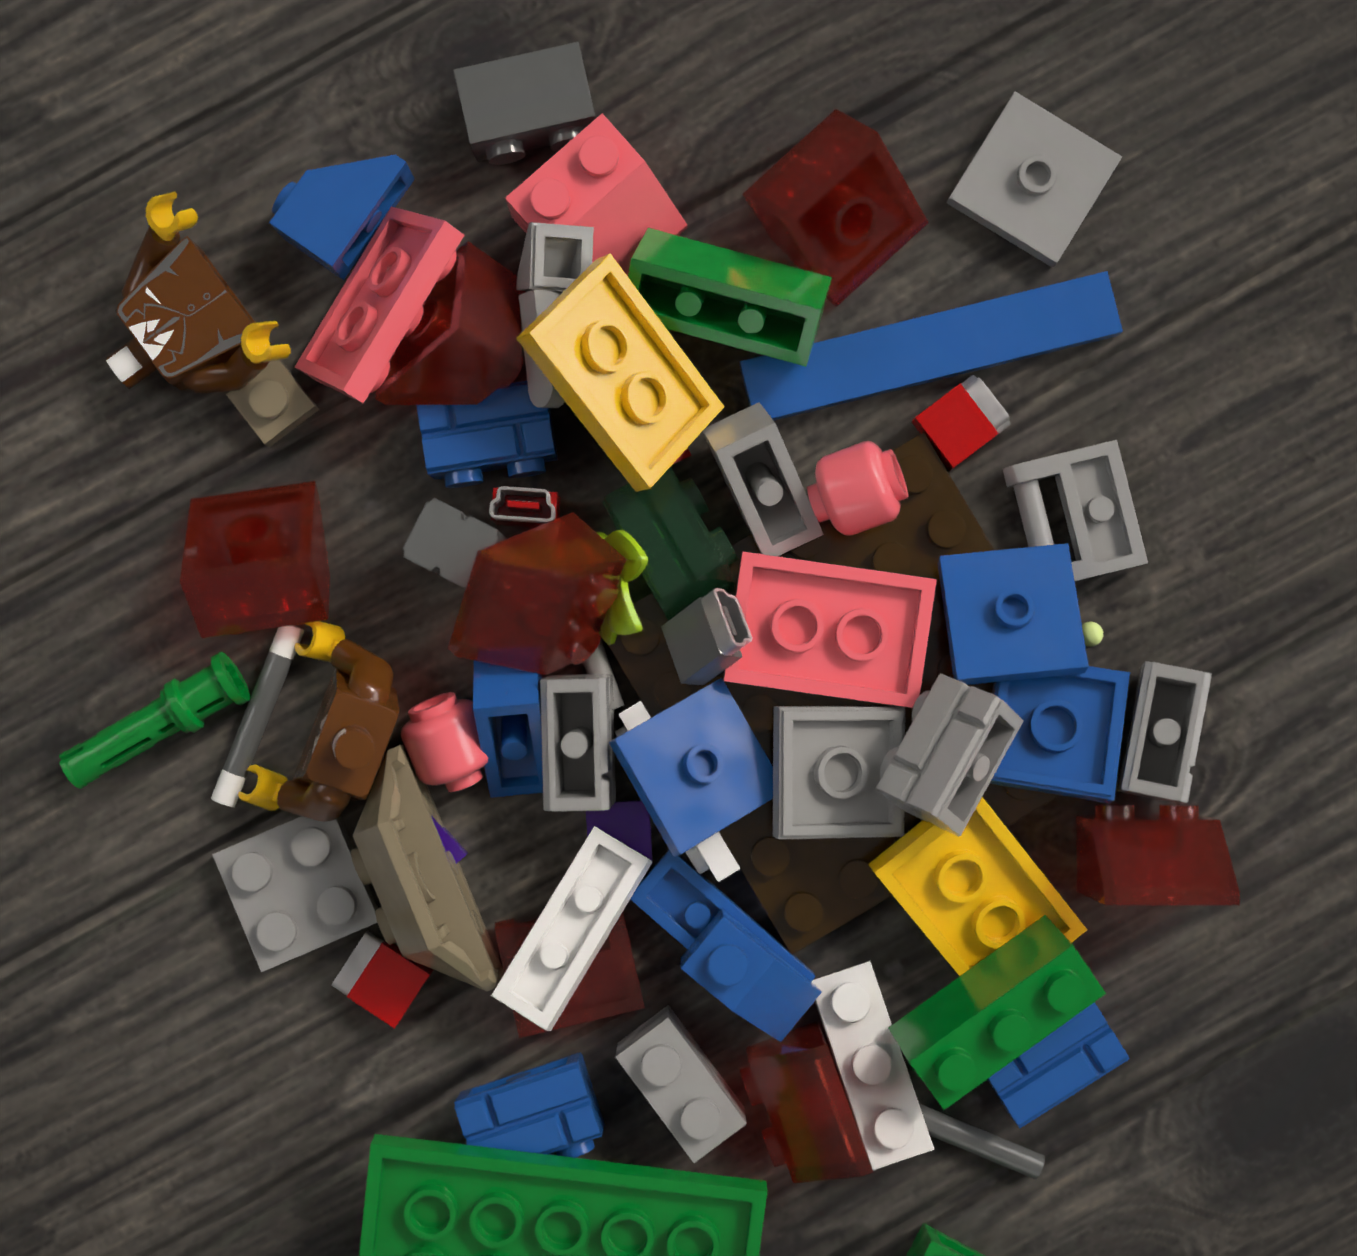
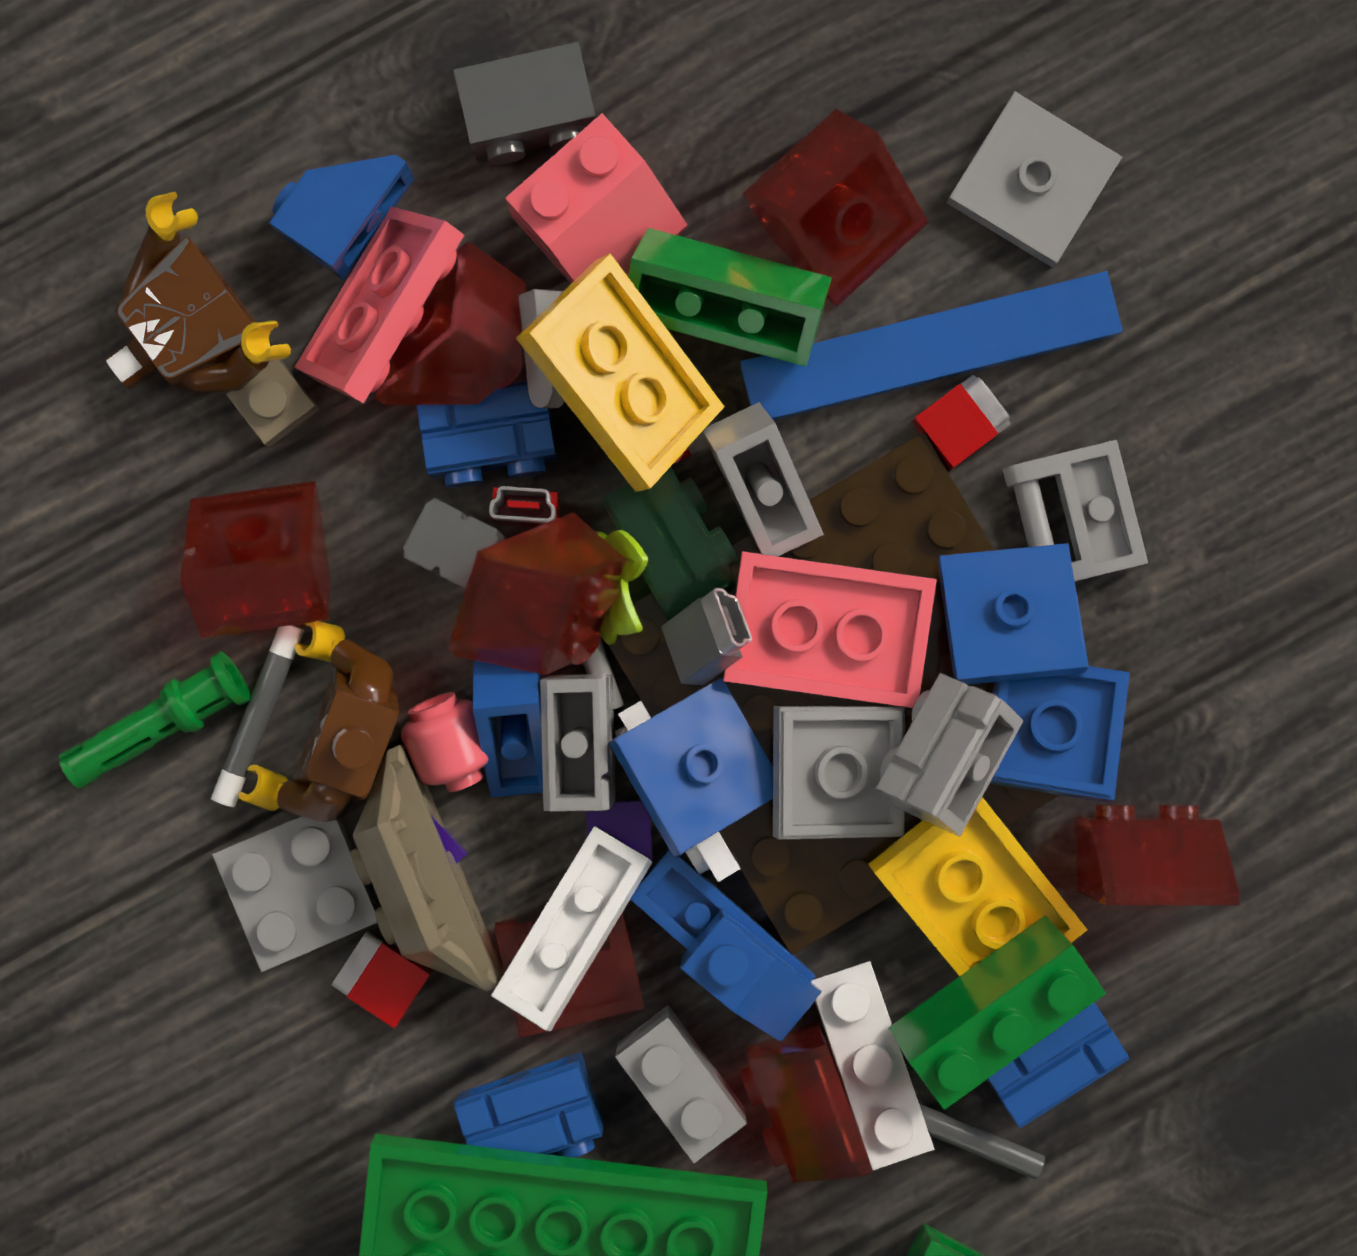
light grey slope [516,222,594,292] -> none
coral head [807,441,908,536] -> none
yellowish green piece [1082,622,1103,647] -> none
light grey brick [1116,661,1212,804] -> none

